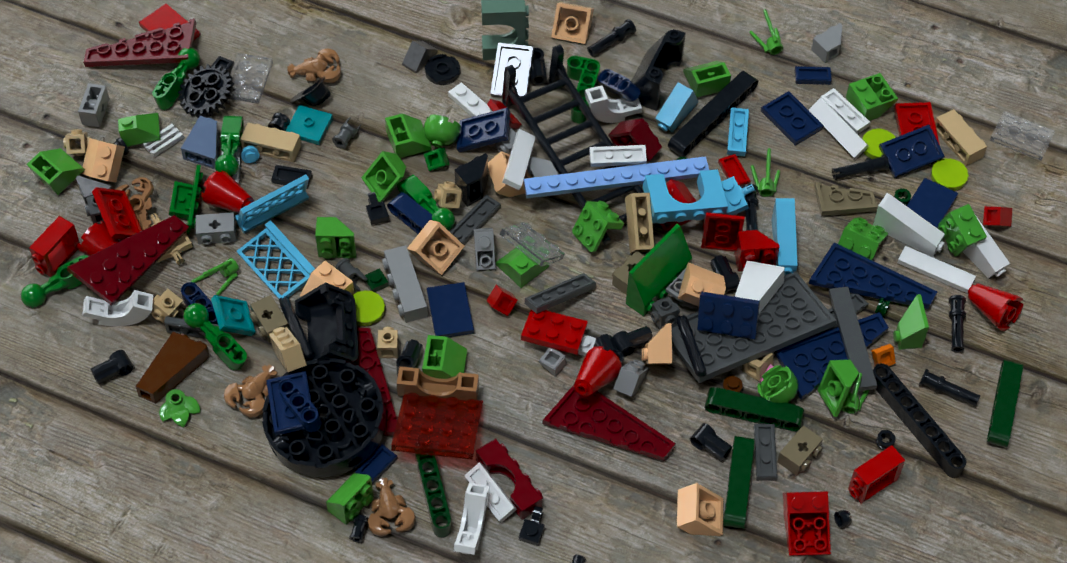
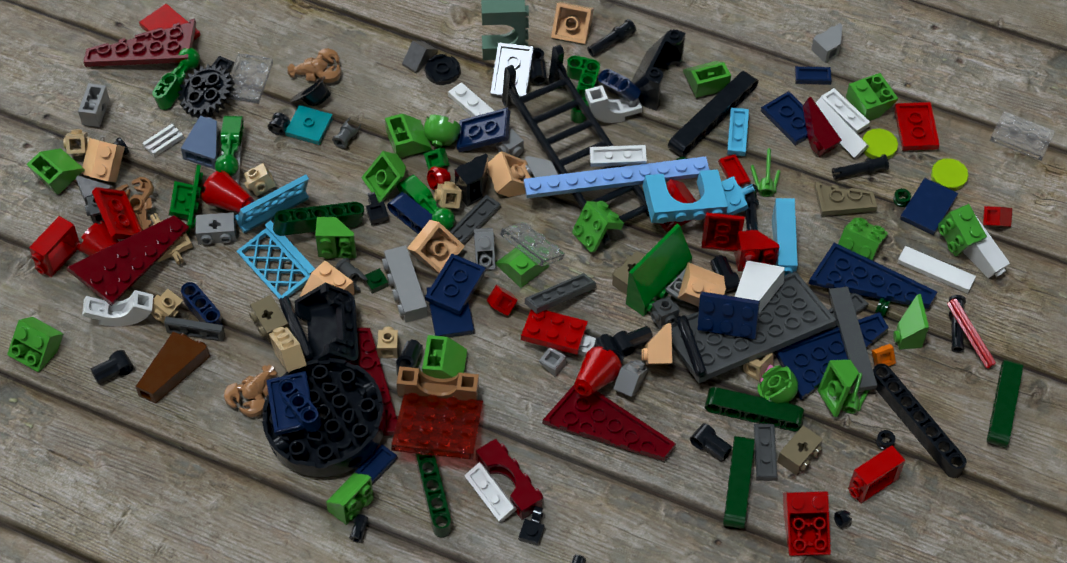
green beam [21,255,88,308] -> none
bright green slope [118,113,161,146] -> none
bright green plate [159,389,200,427] -> none
green beam [183,303,247,370] -> none
bright green plant [191,258,239,296] -> none
teal plate [211,295,255,336] -> none
tan brick [240,123,301,162] -> none
medium azure plate [241,146,260,163] -> none
black tile [271,165,312,189] -> none
lime tile [353,290,385,326] -> none
medium nougat animal [368,478,416,536] -> none
white arch [454,482,489,555] -> none
red tile [487,99,522,129] -> none
white tile [502,129,535,190] -> none
dark red brick [608,118,662,161] -> none
tan brick [625,193,654,253] -> none
medium azure slope [655,82,698,132] -> none
light nougat slope [677,483,723,536] -> none
reddish brown plate [723,376,743,392] -> none
bright green plant [749,10,783,55] -> none
white slope [873,193,945,257] -> none
dark blue tile [879,125,945,178] -> none
black pin [919,369,981,407] -> none
tan brick [935,109,987,166] -> none
red cone [968,283,1024,331] -> none
none -> bright green slope [7,317,64,372]
none -> tan brick [244,163,276,196]
none -> dark green beam [273,202,365,236]
none -> dark blue plate [425,254,486,315]
none -> red cone [427,166,451,190]
none -> dark red slope [803,97,842,157]
none -> red axle [947,299,996,369]

